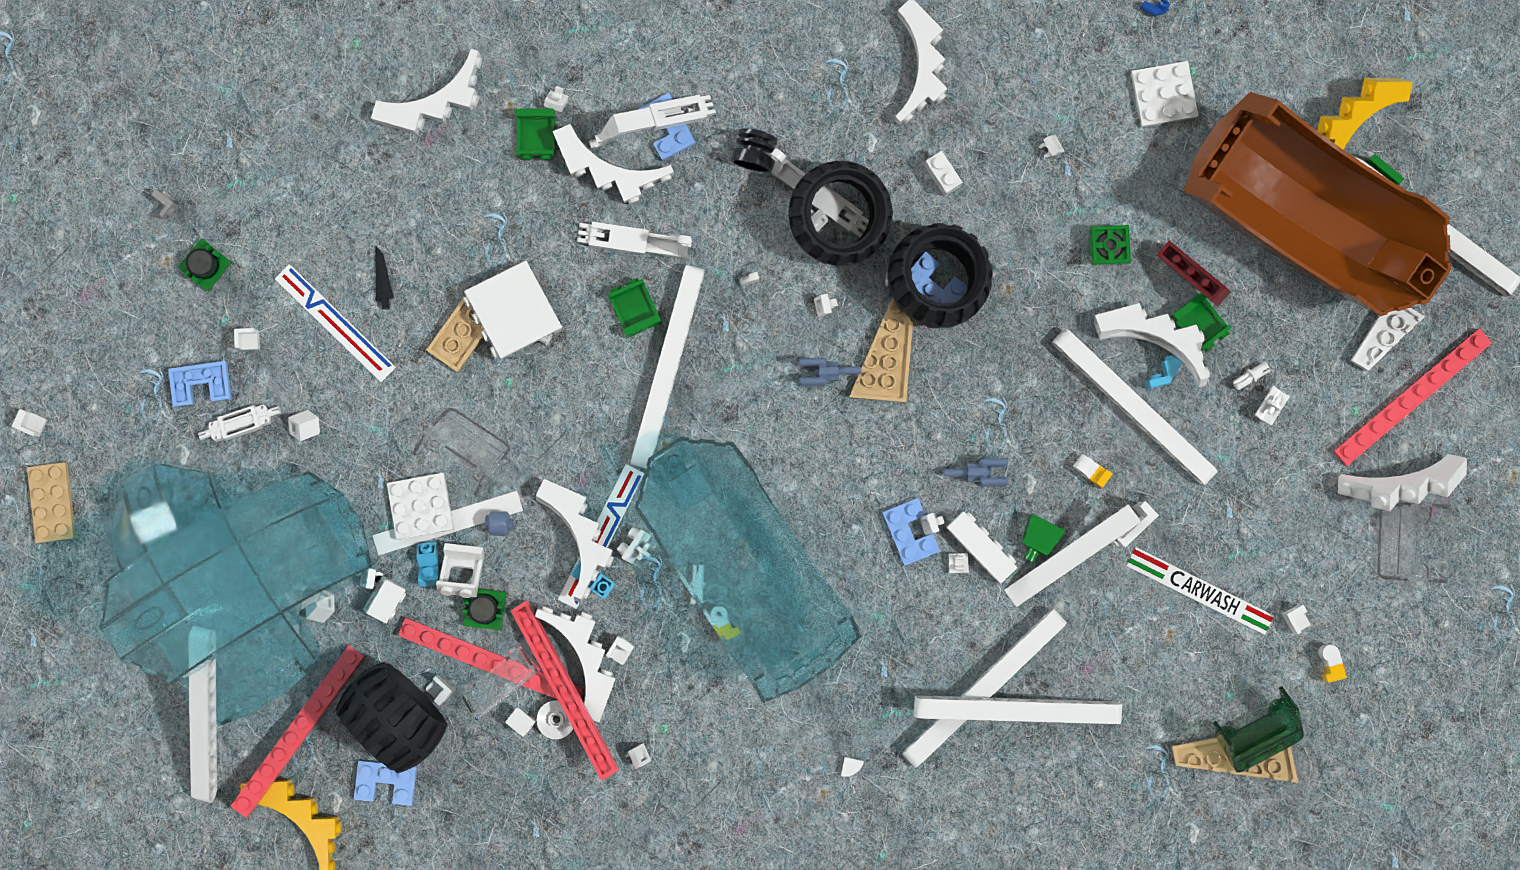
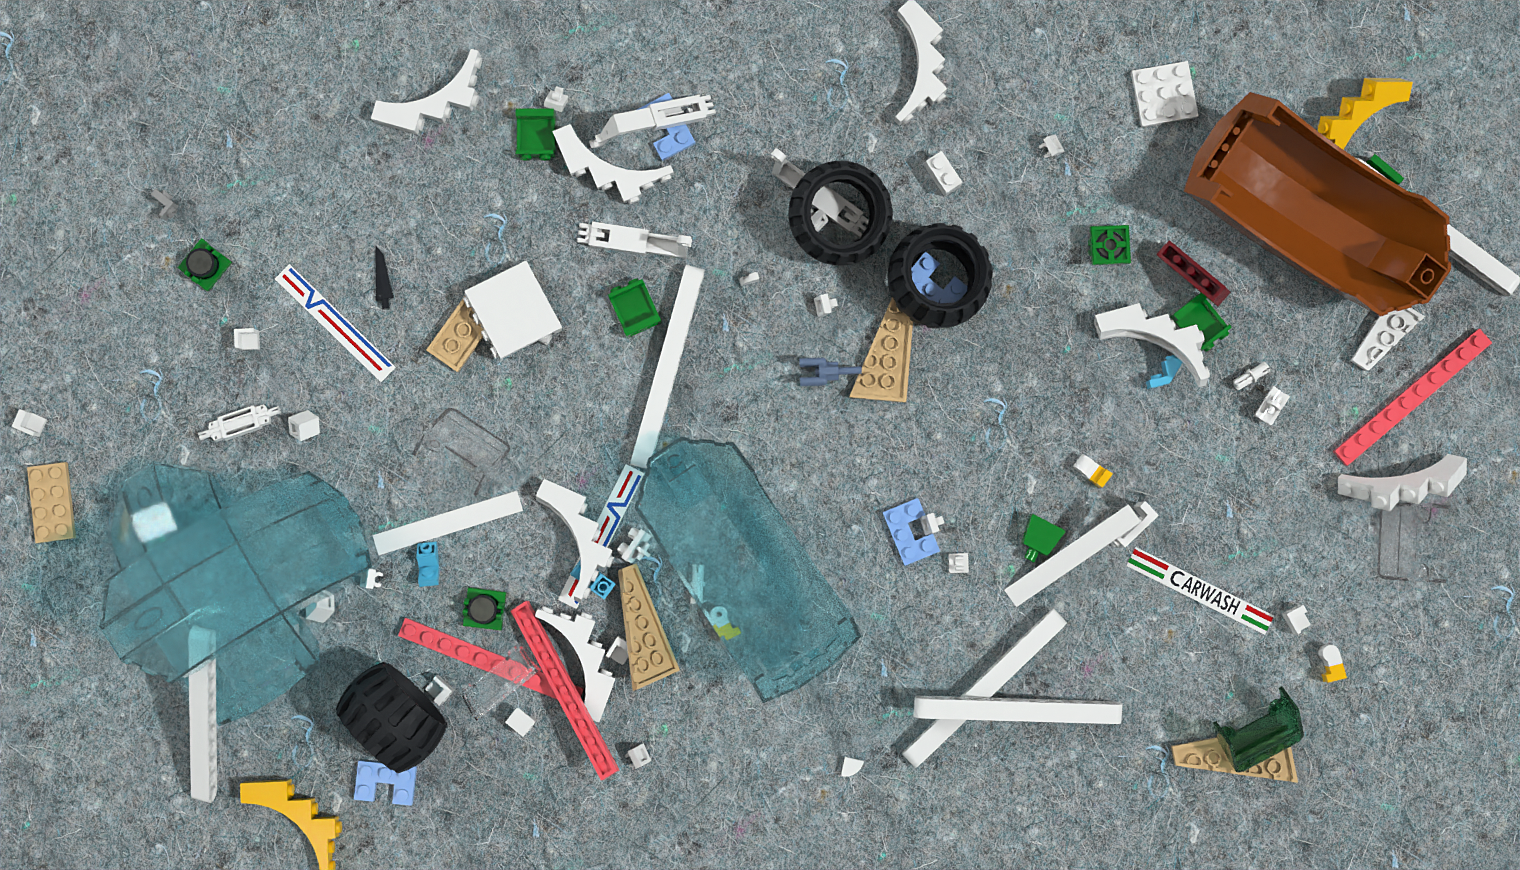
light blue plate [168,361,232,407] -> none
coral plate [231,645,365,818] -> none
white brick [363,575,406,623] -> none
white plate [387,473,454,540] -> none
white window [436,543,484,598] -> none
sand blue head [485,511,514,536] -> none
white dish [537,700,573,739] -> none
black wheel [731,128,778,172] -> none
sand blue plant [944,458,1007,487] -> none
white brick [946,512,1017,584] -> none
white beam [1052,328,1218,486] -> none
blue arm [1140,0,1170,16] -> none
none -> tan wing [618,563,680,691]

